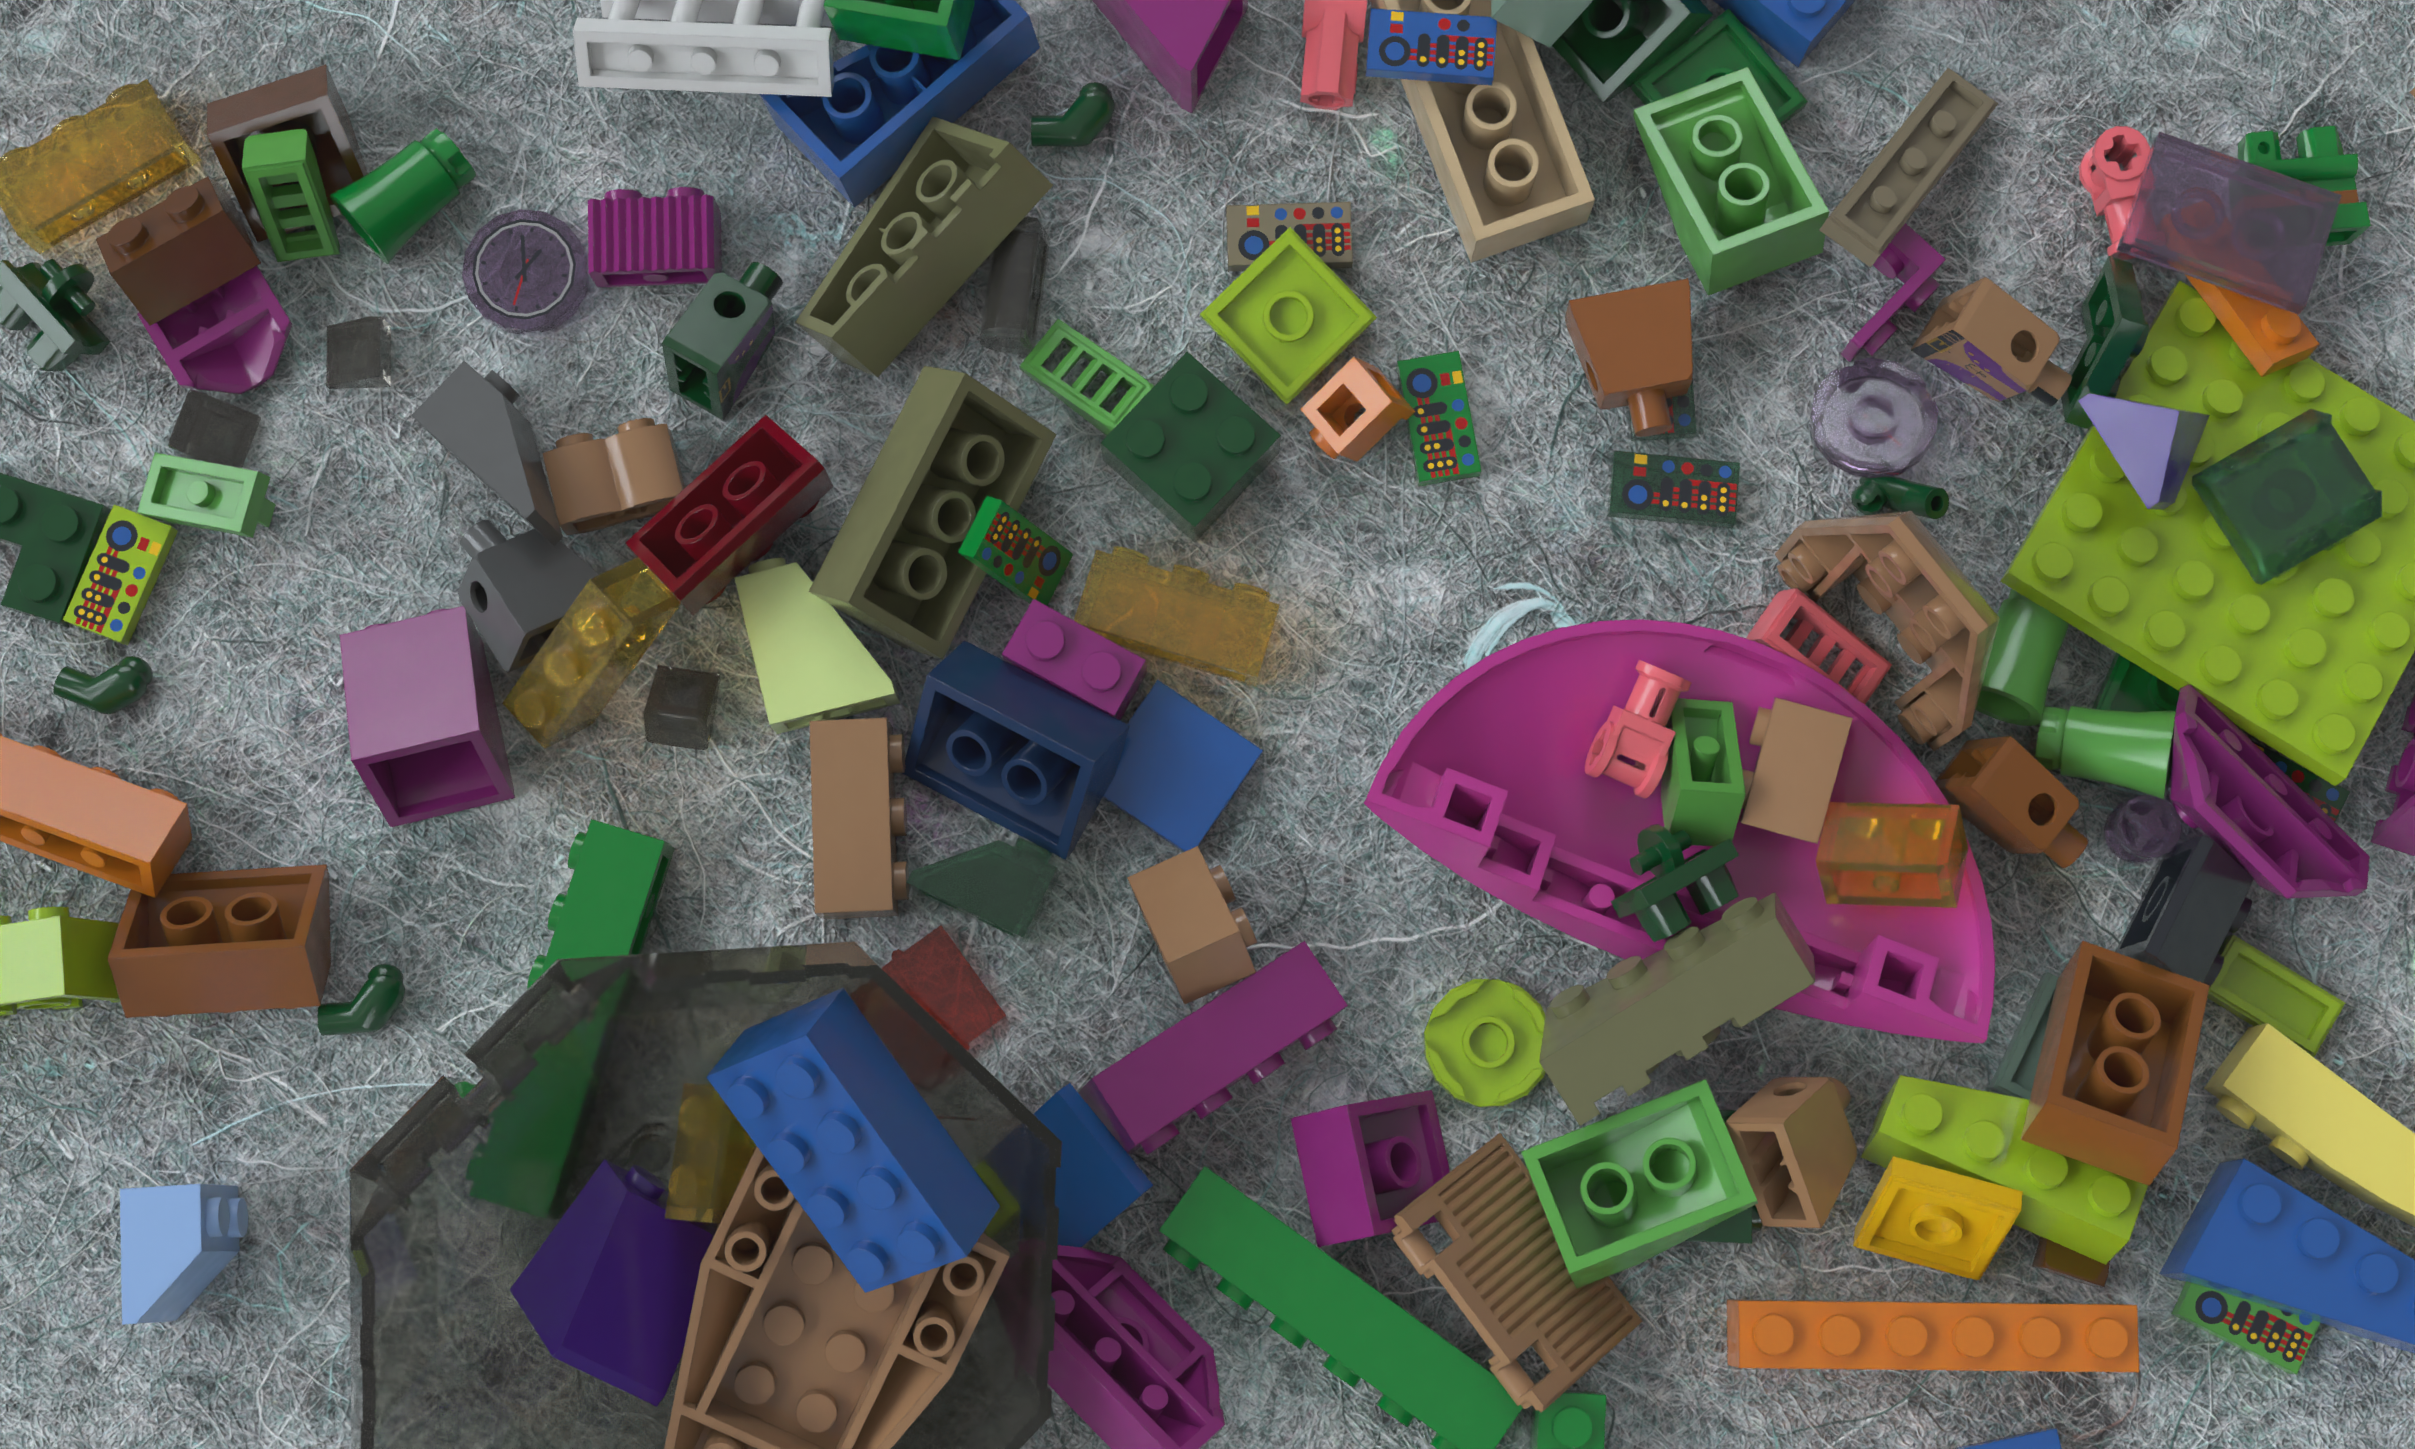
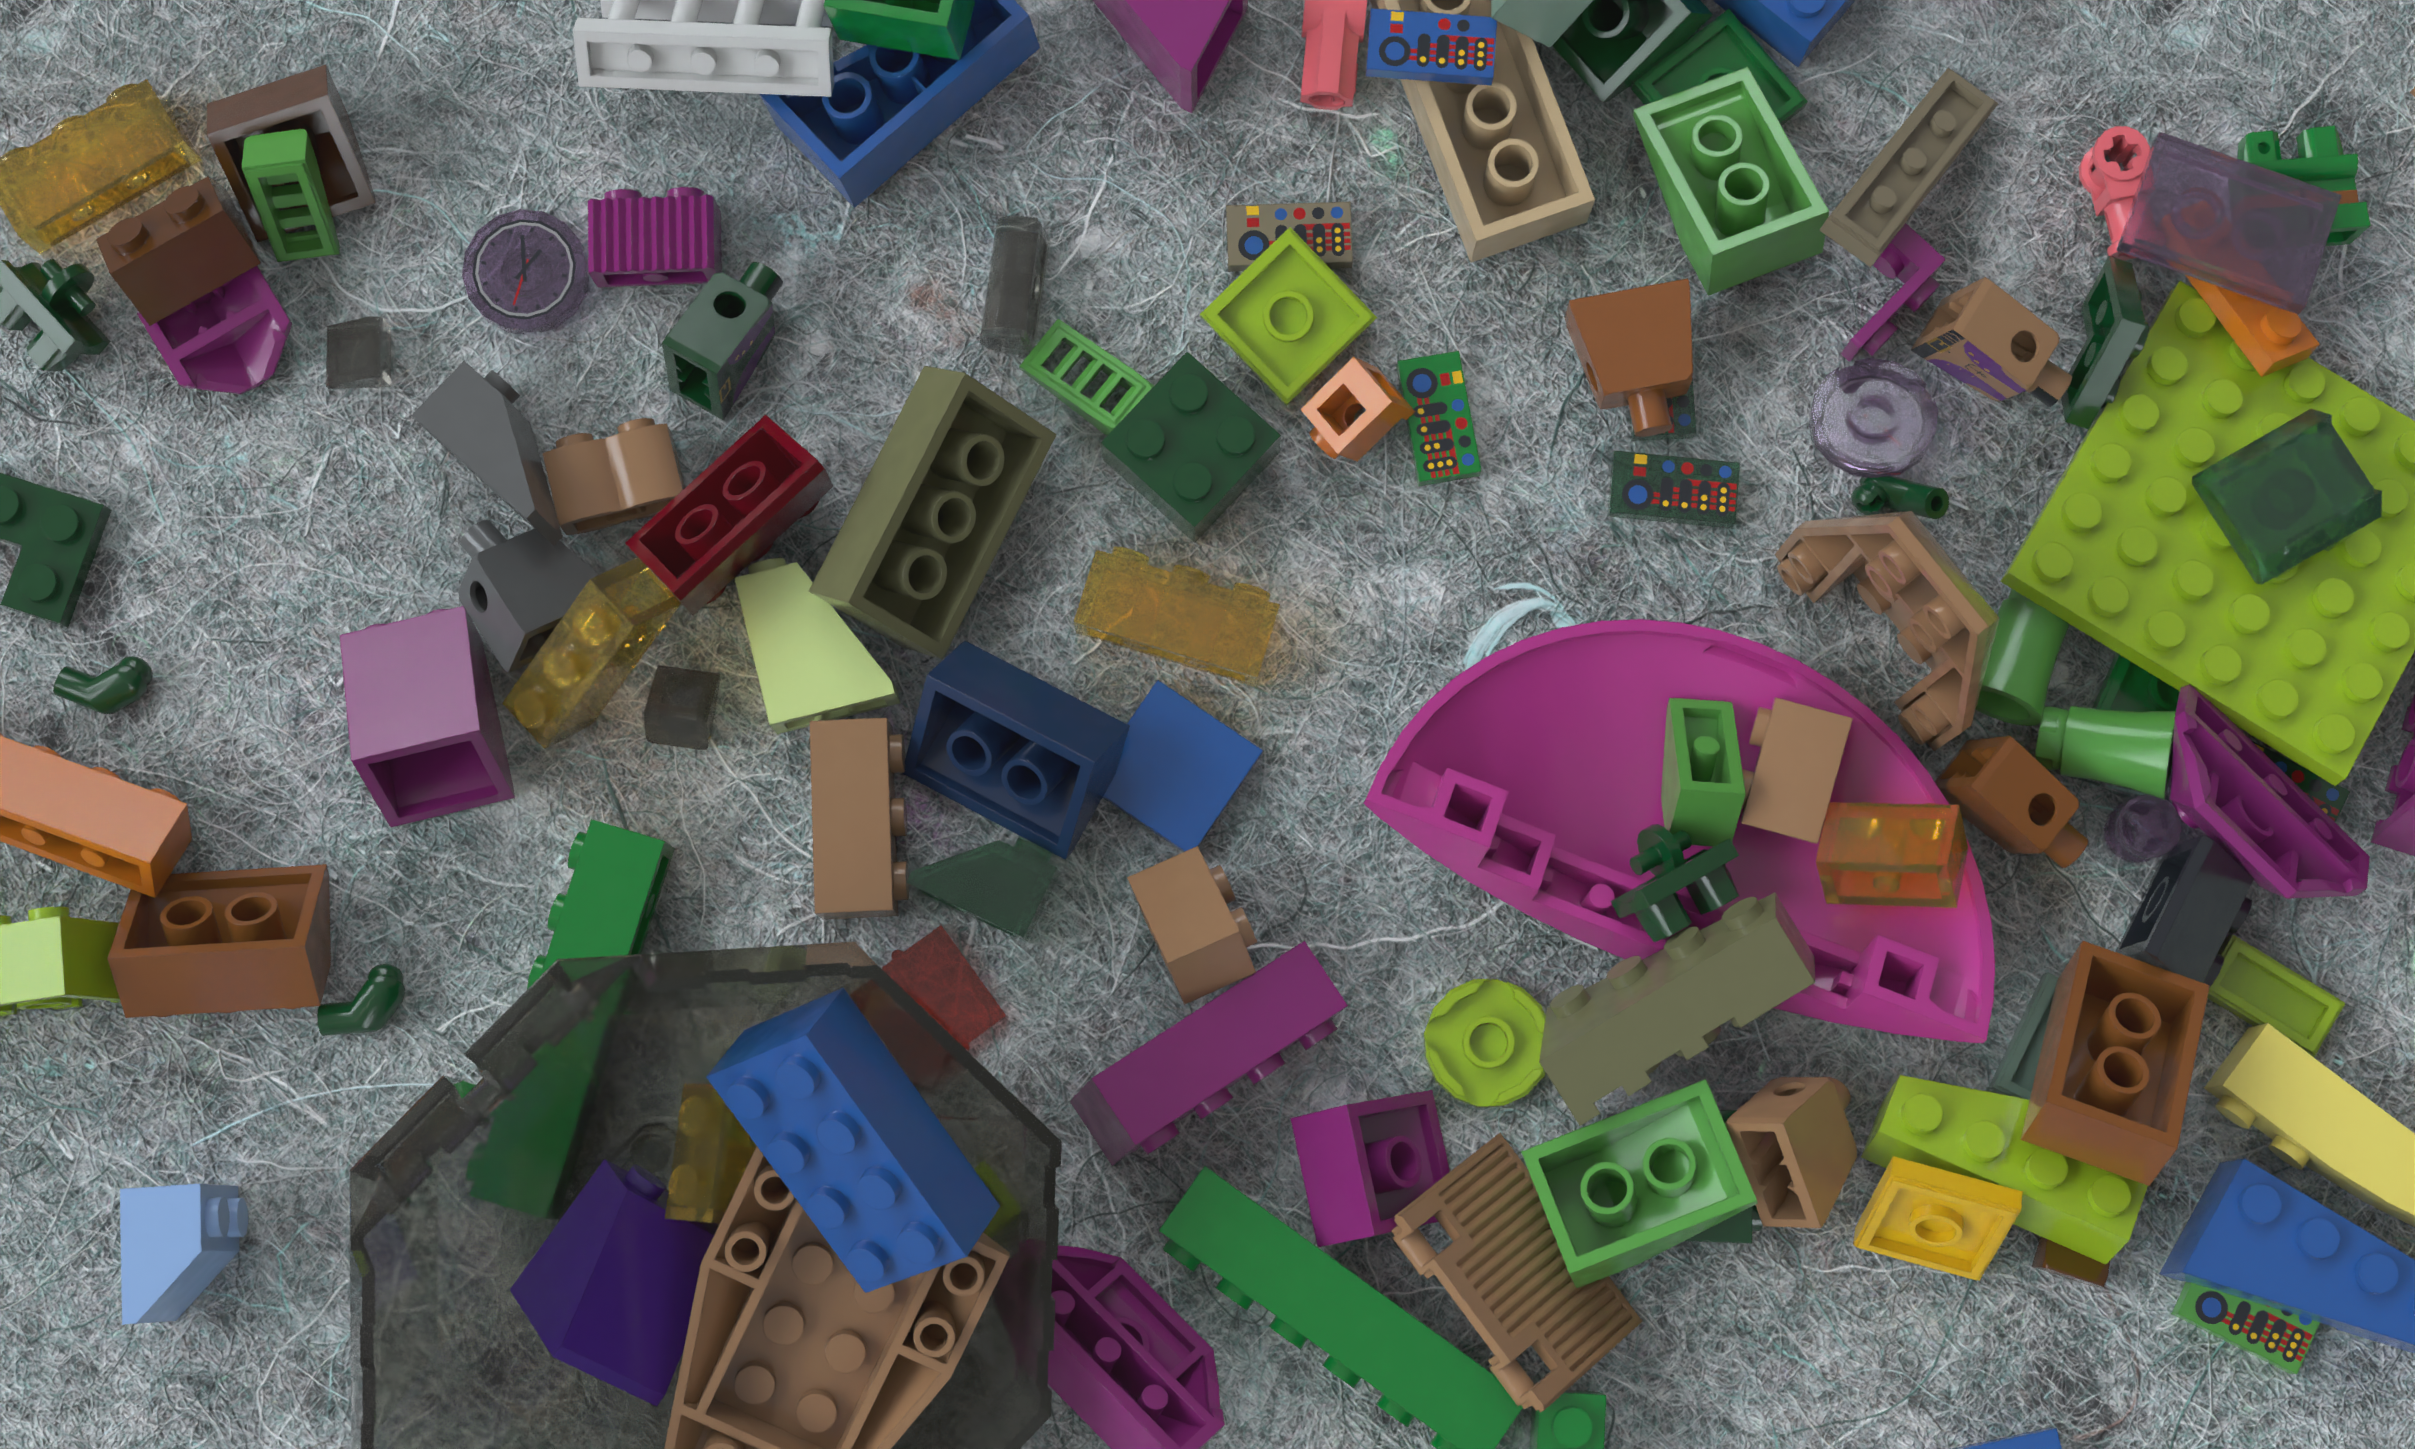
tile [63,504,178,646] -> none
bright green hinge [137,452,276,538] -> none
clear smoke slope [168,389,261,468] -> none
green plant [330,128,476,264] -> none
olive wedge [795,117,1053,378] -> none
green tile [958,496,1073,606] -> none
blue tile [986,1083,1153,1248] -> none
magenta brick [1002,599,1147,720] -> none
dark green arm [1031,82,1115,147] -> none
coral connector [1585,660,1692,799] -> none
orange brick [1727,1299,2139,1372] -> none
coral slope [1746,588,1892,705] -> none
slope [2078,393,2210,510] -> none

